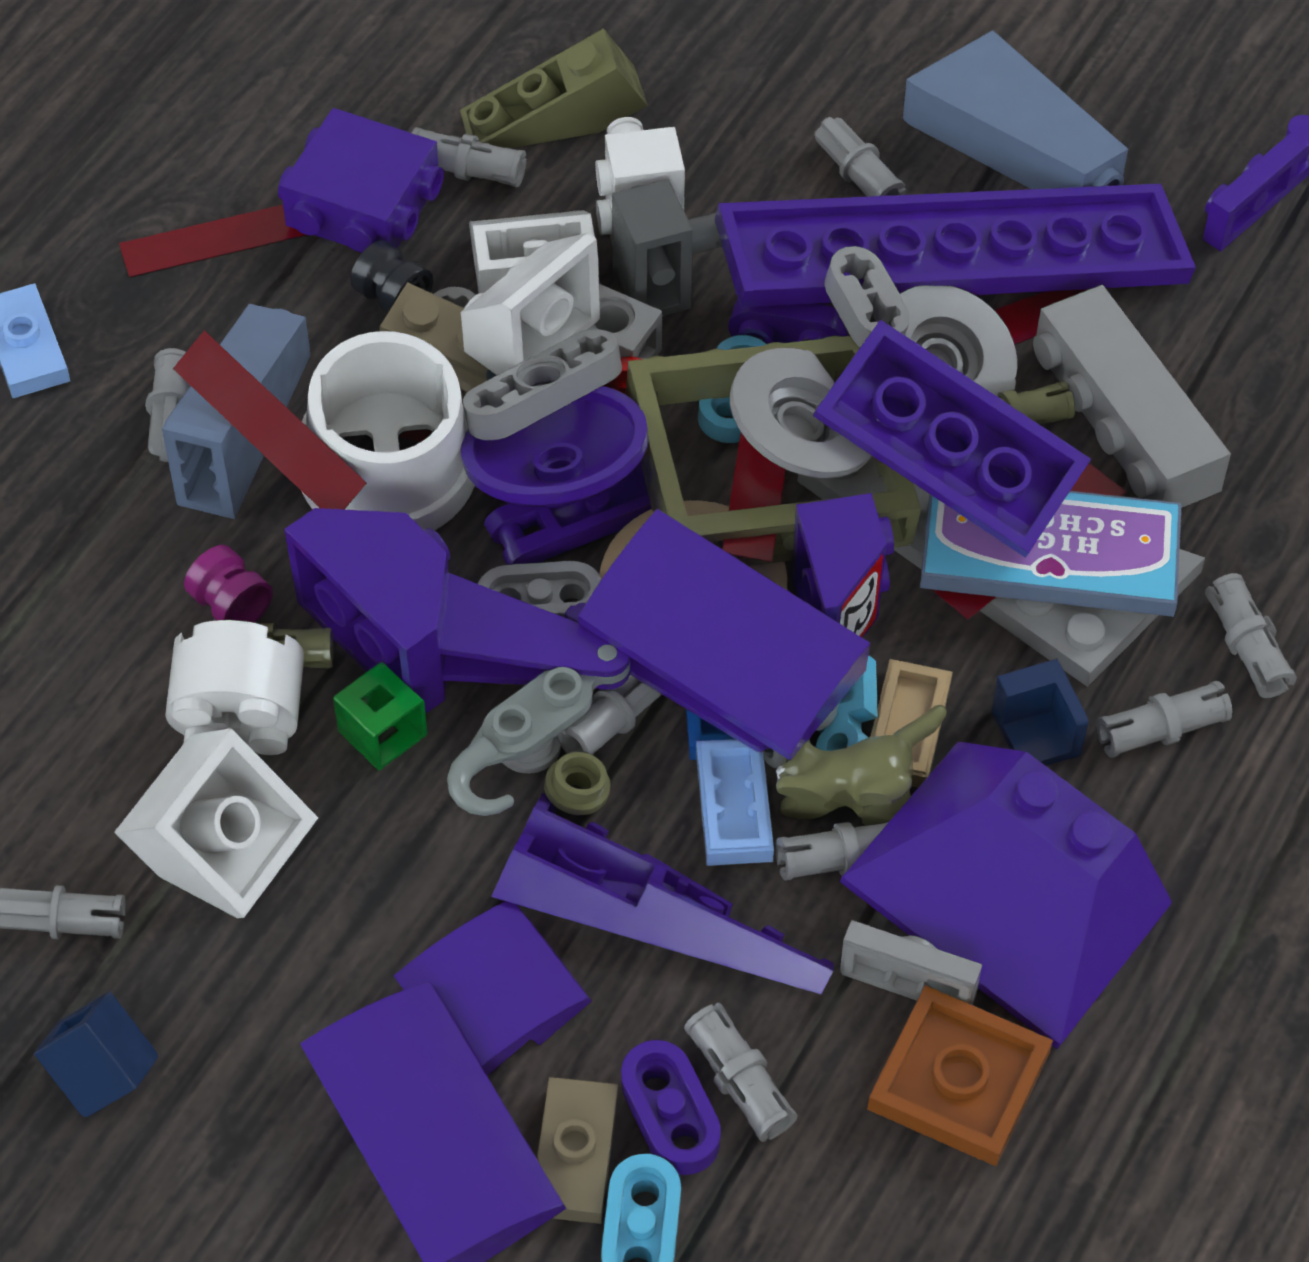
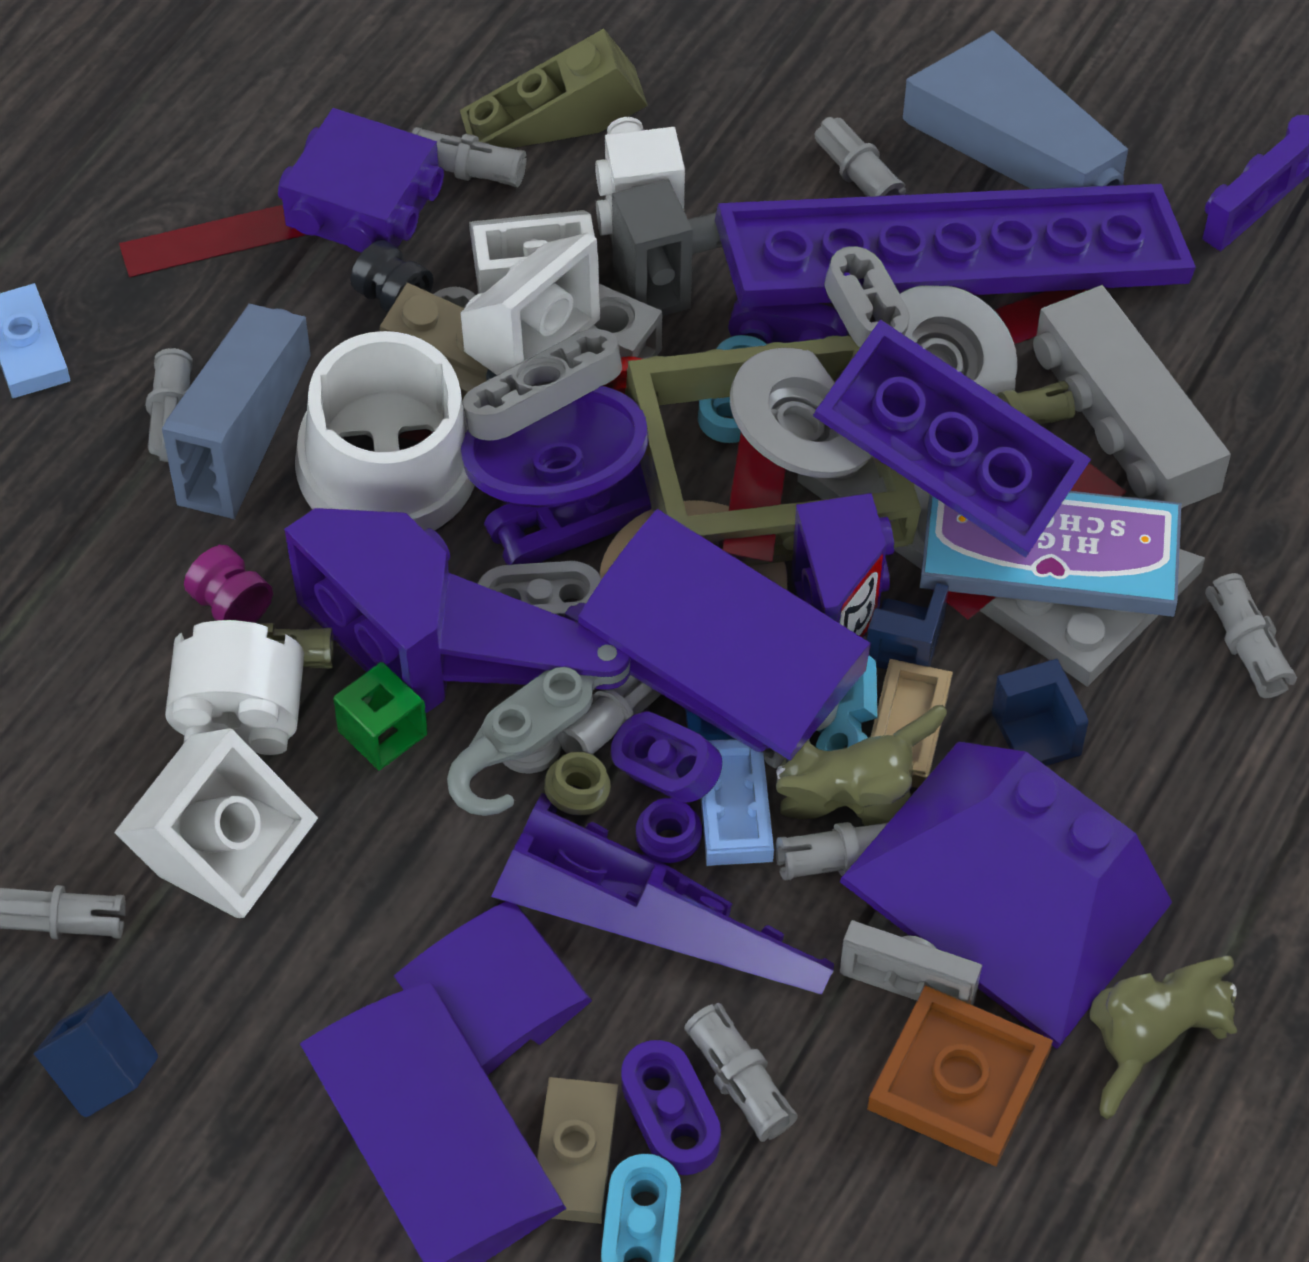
dark red sticker [173,330,367,510] -> none
light grey pin [1096,681,1232,758] -> none
none -> dark purple plate [611,712,722,803]
none -> dark purple plate [636,798,702,863]
none -> dark blue panel [867,583,949,670]
none -> olive animal [1089,956,1237,1120]

